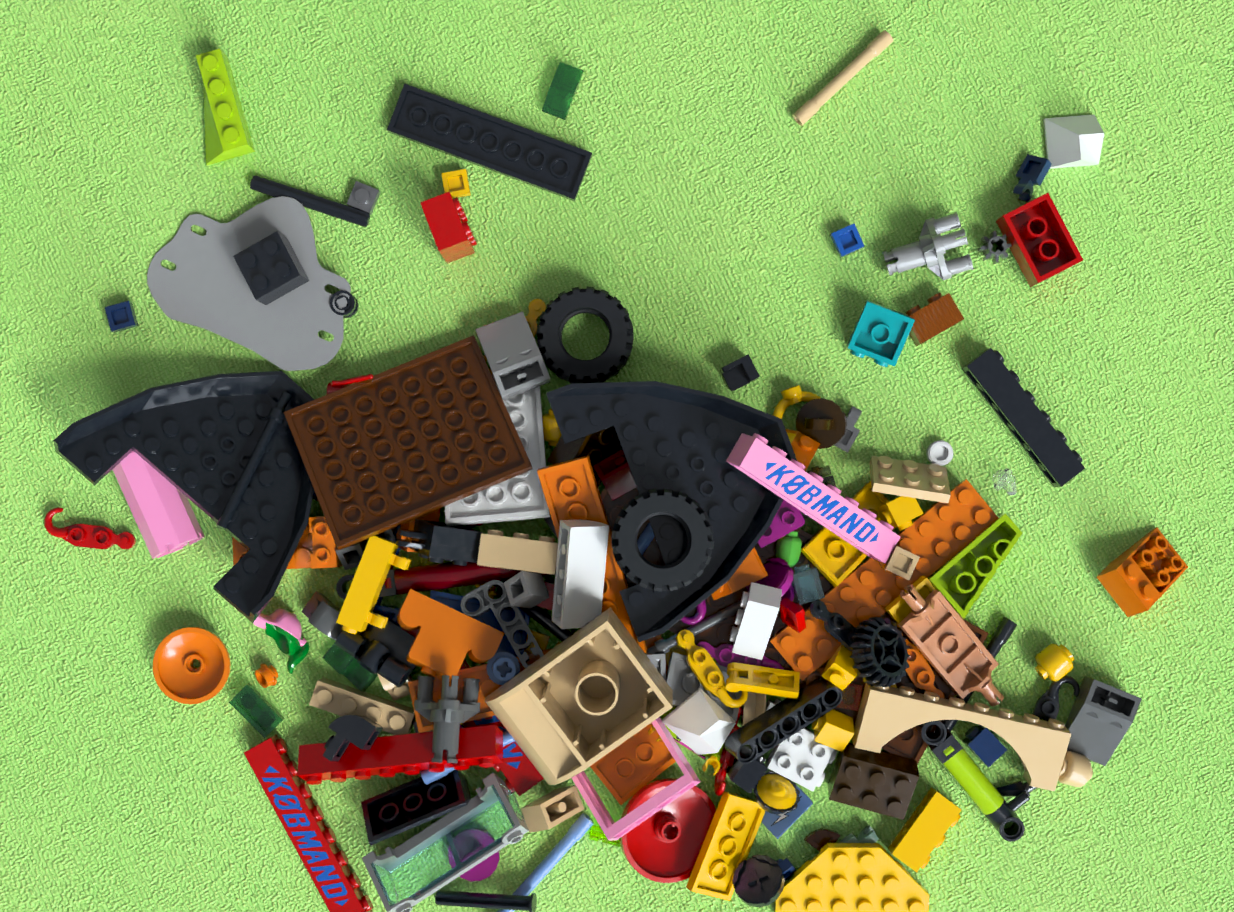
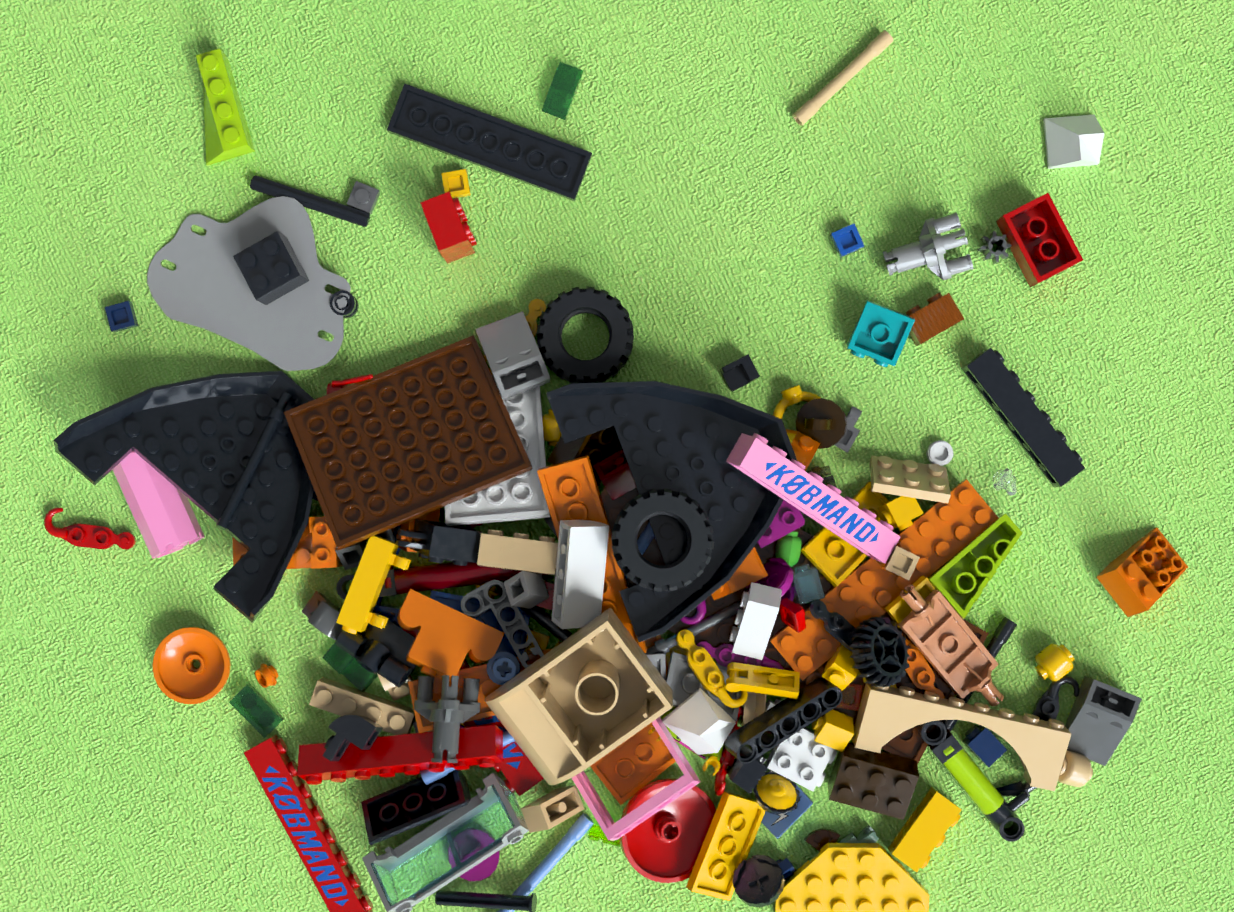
hair [253,608,310,674] -> none
dark blue plate [1013,154,1052,202] -> none

